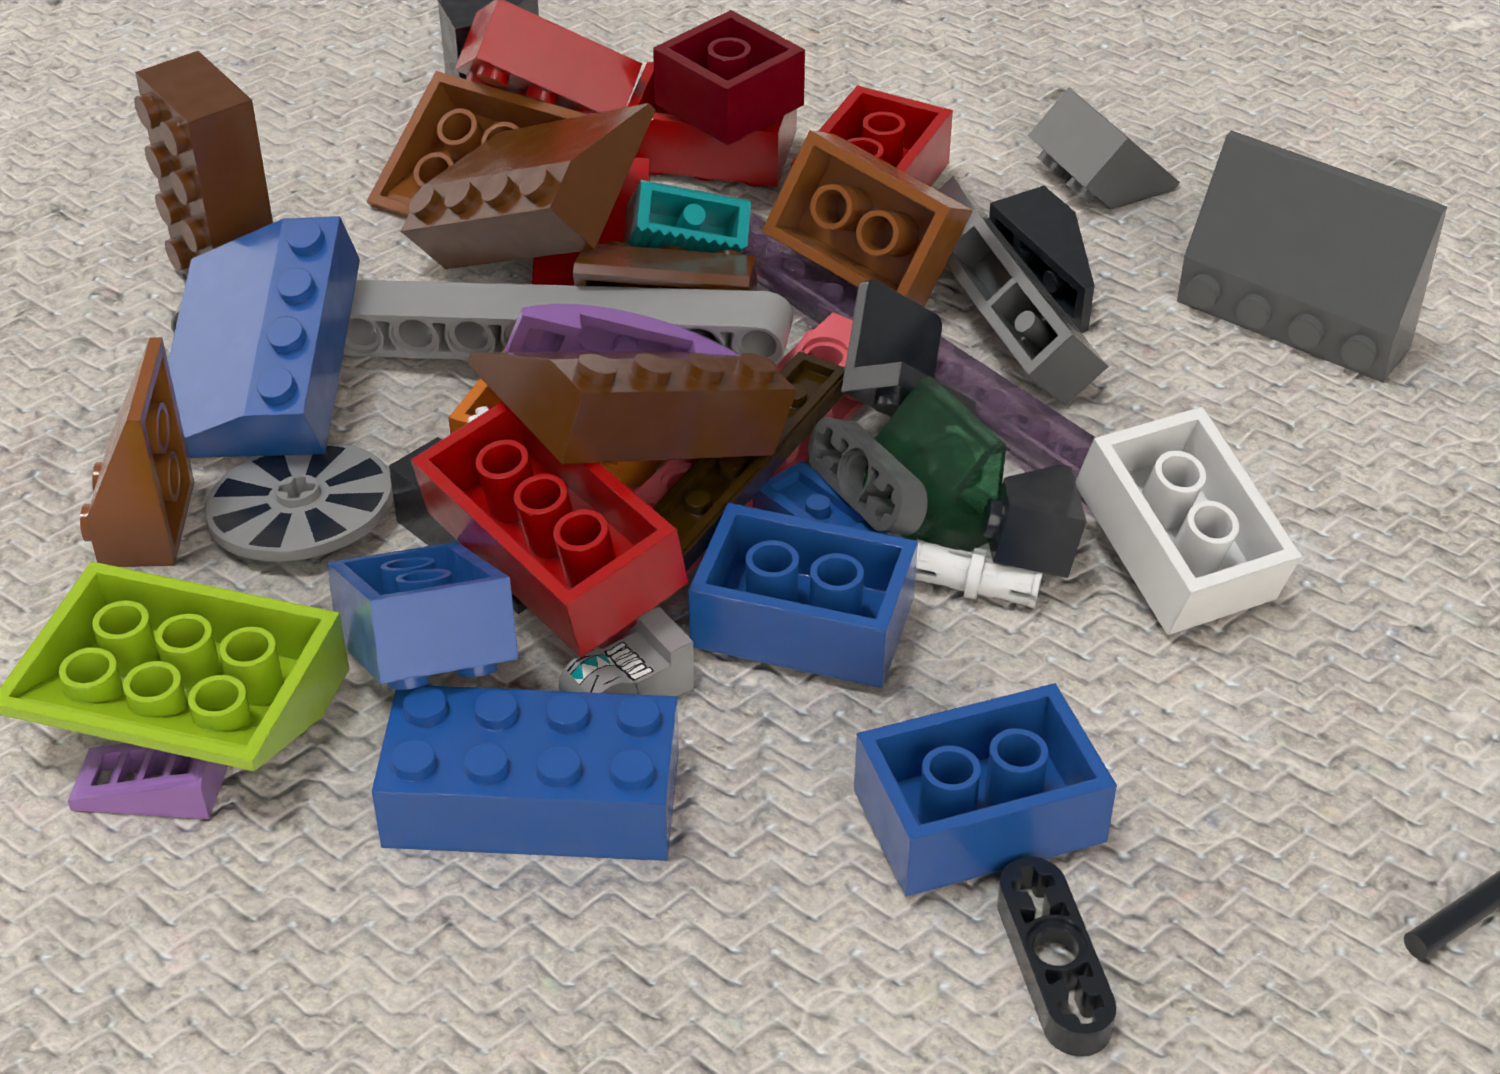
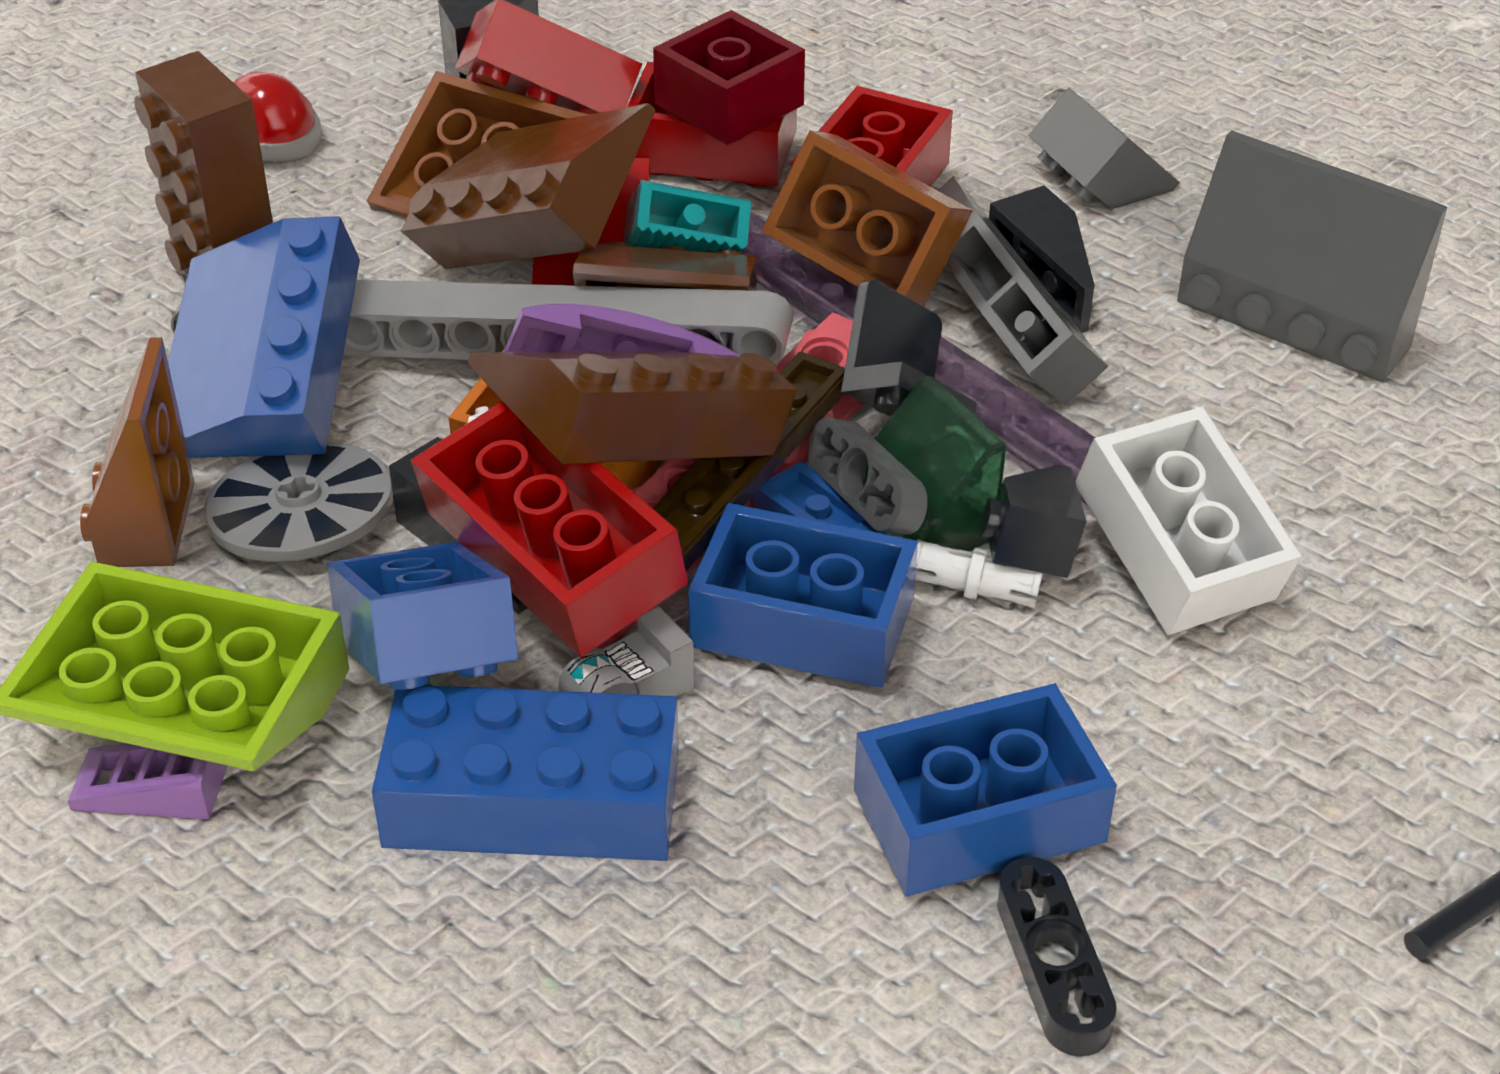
none -> red piece [233,71,322,162]

